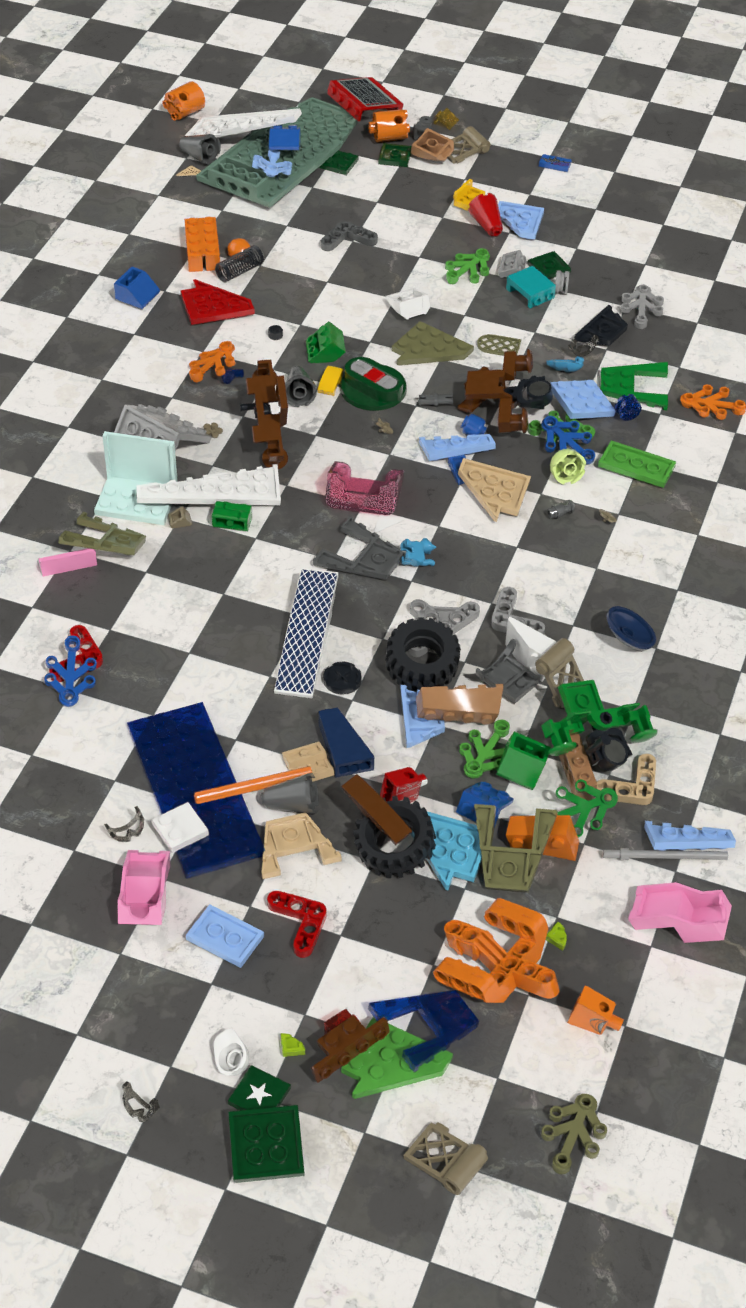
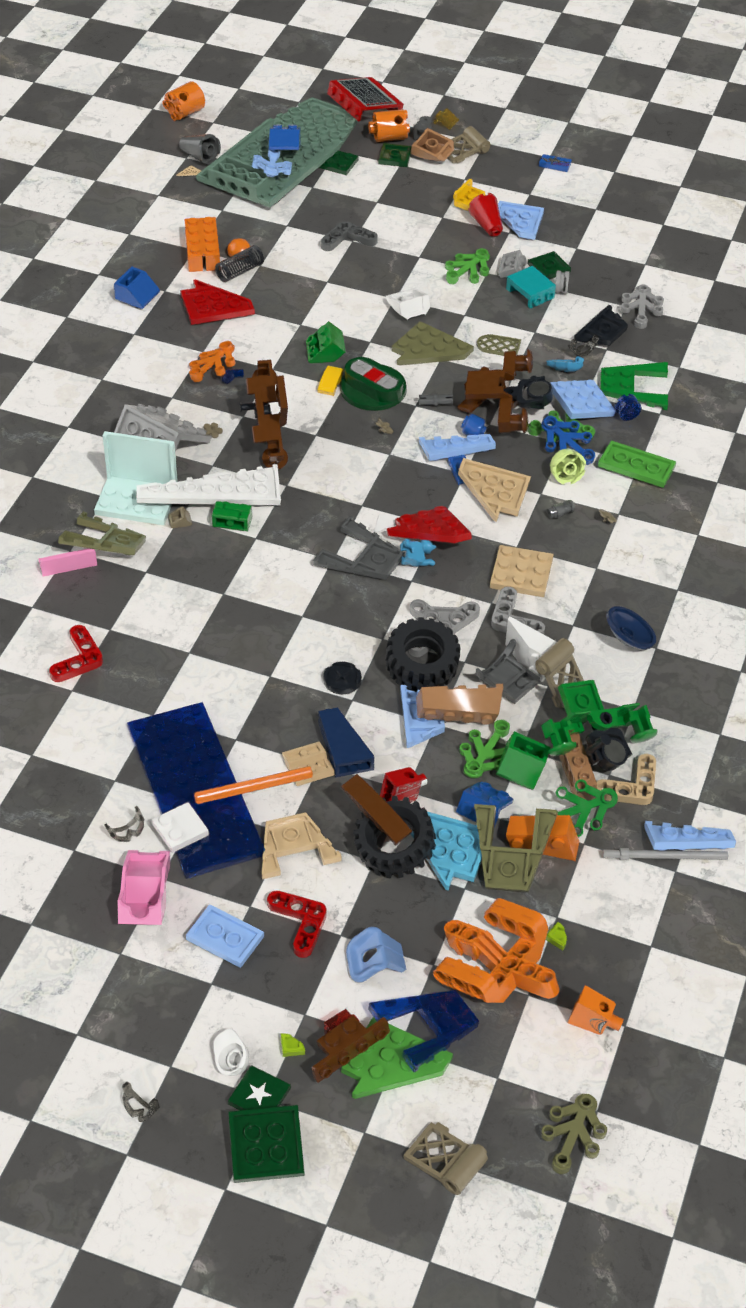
blue plant [44,636,97,707] -> none
white wing [185,108,302,138] -> none
dark grey cone [261,773,319,814] -> none
black axle [268,325,283,340] -> none
dark blue slope [274,568,338,698] -> none
dark grey cone [285,366,317,407] -> none
clear pink windscreen [325,461,404,515] -> none
bright pink piece [628,882,732,943] -> none
orange plant [680,384,746,420] -> none
none -> medium blue piece [346,927,407,983]
none -> red wing [387,506,472,543]
none -> tan plate [490,545,554,597]

